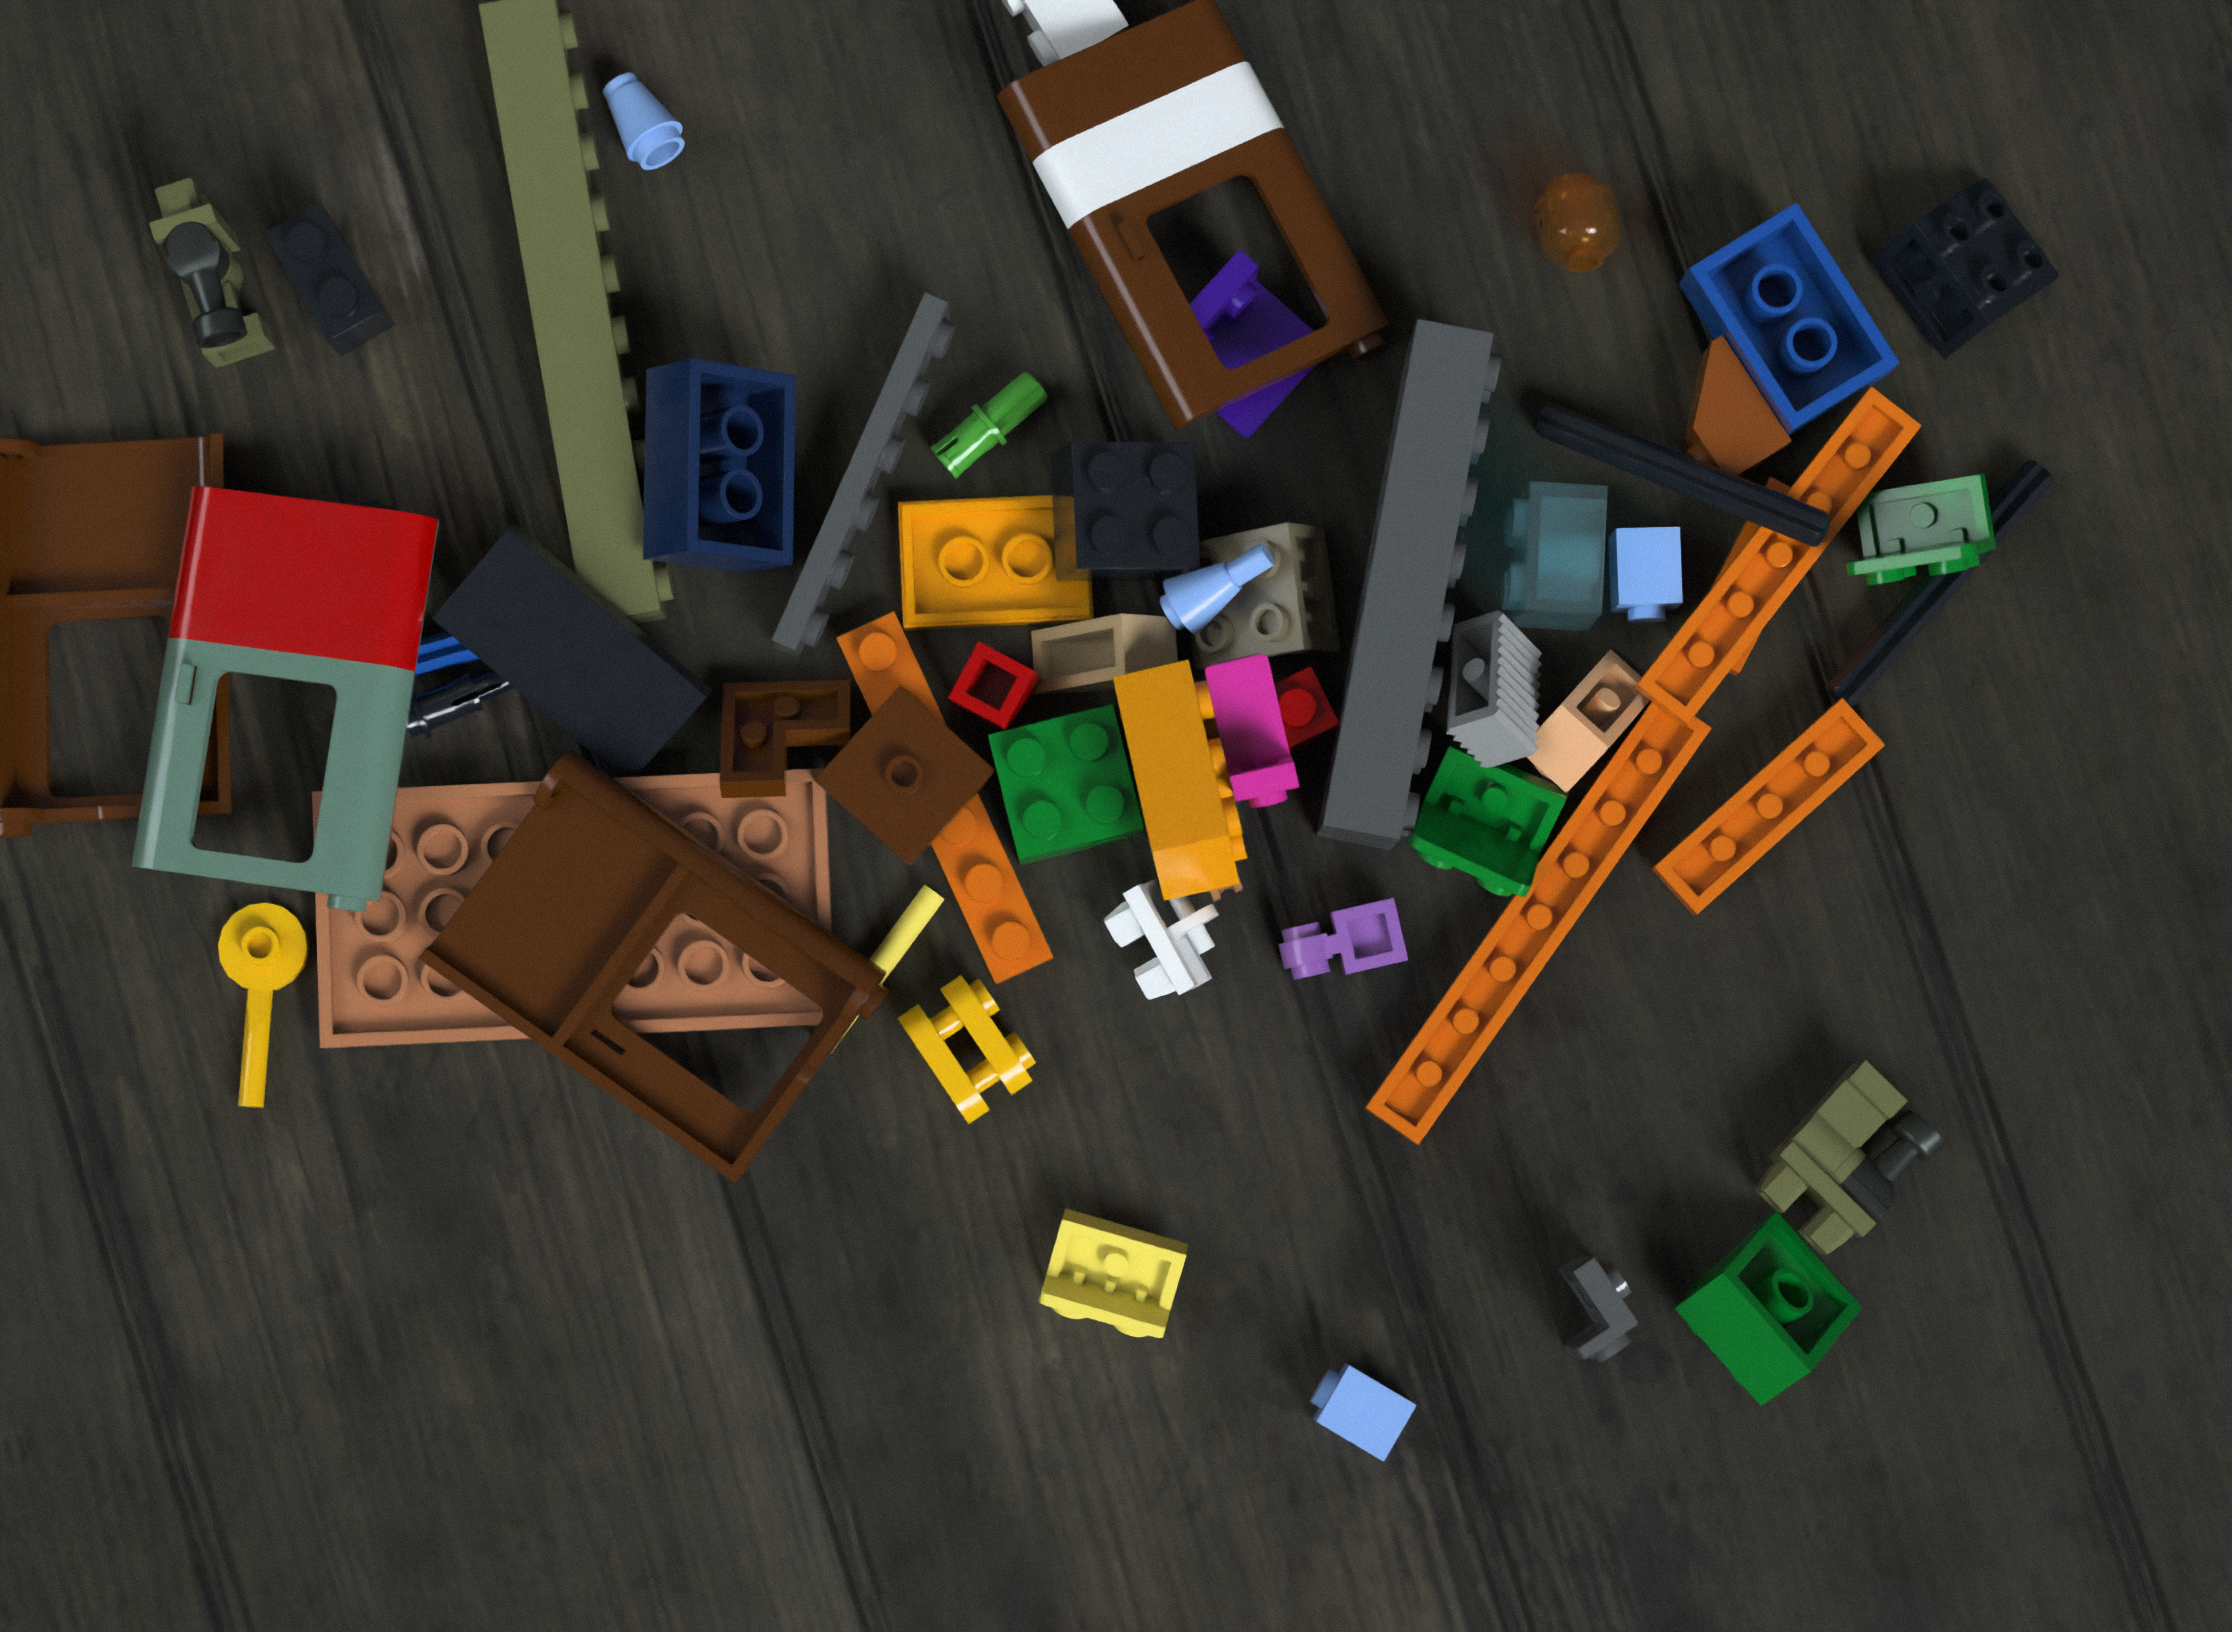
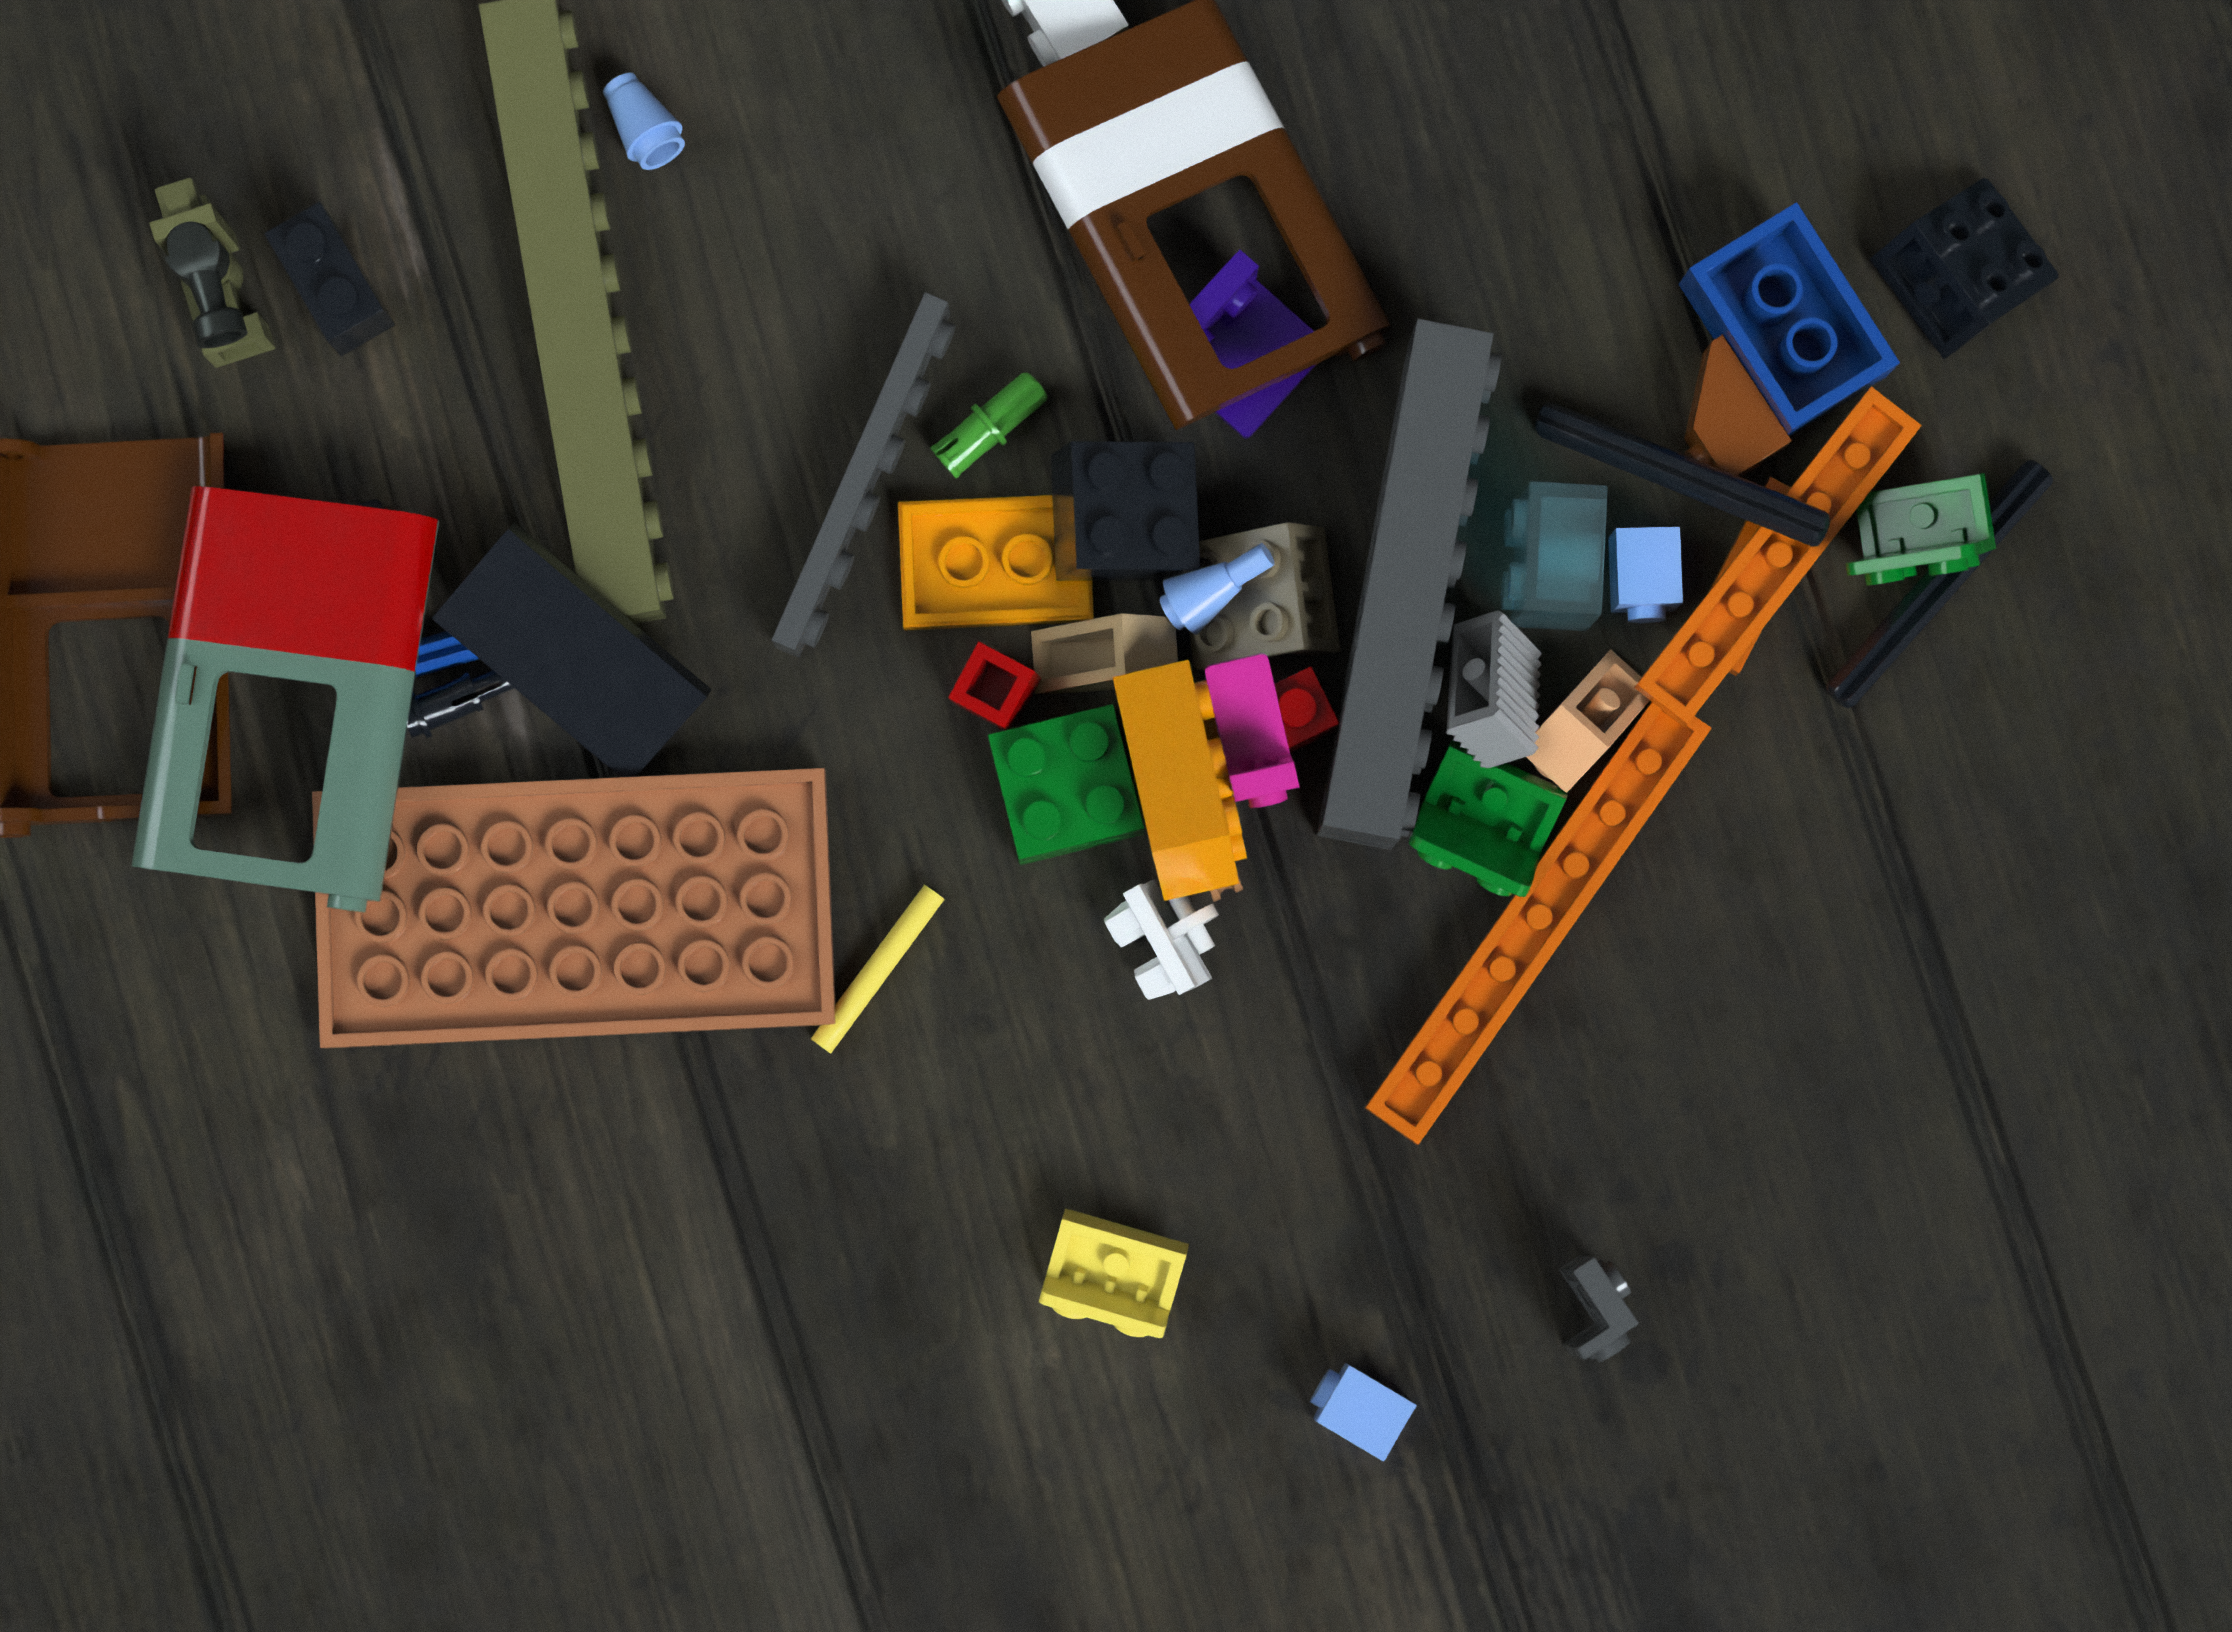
yellow piece [218,902,309,1108] -> none
reddish brown piece [418,749,890,1183] -> none
dark blue brick [643,358,796,573] -> none
reddish brown plate [719,679,852,798] -> none
reddish brown plate [814,685,996,867] -> none
orange plate [837,612,1054,985] -> none
yellow brick [897,975,1036,1124] -> none
medium lavender plate [1278,898,1408,980] -> none
clear orange head [1534,173,1622,273] -> none
orange plate [1651,698,1885,916] -> none
green slope [1674,1211,1862,1406] -> none
olive hips [1755,1060,1946,1255] -> none

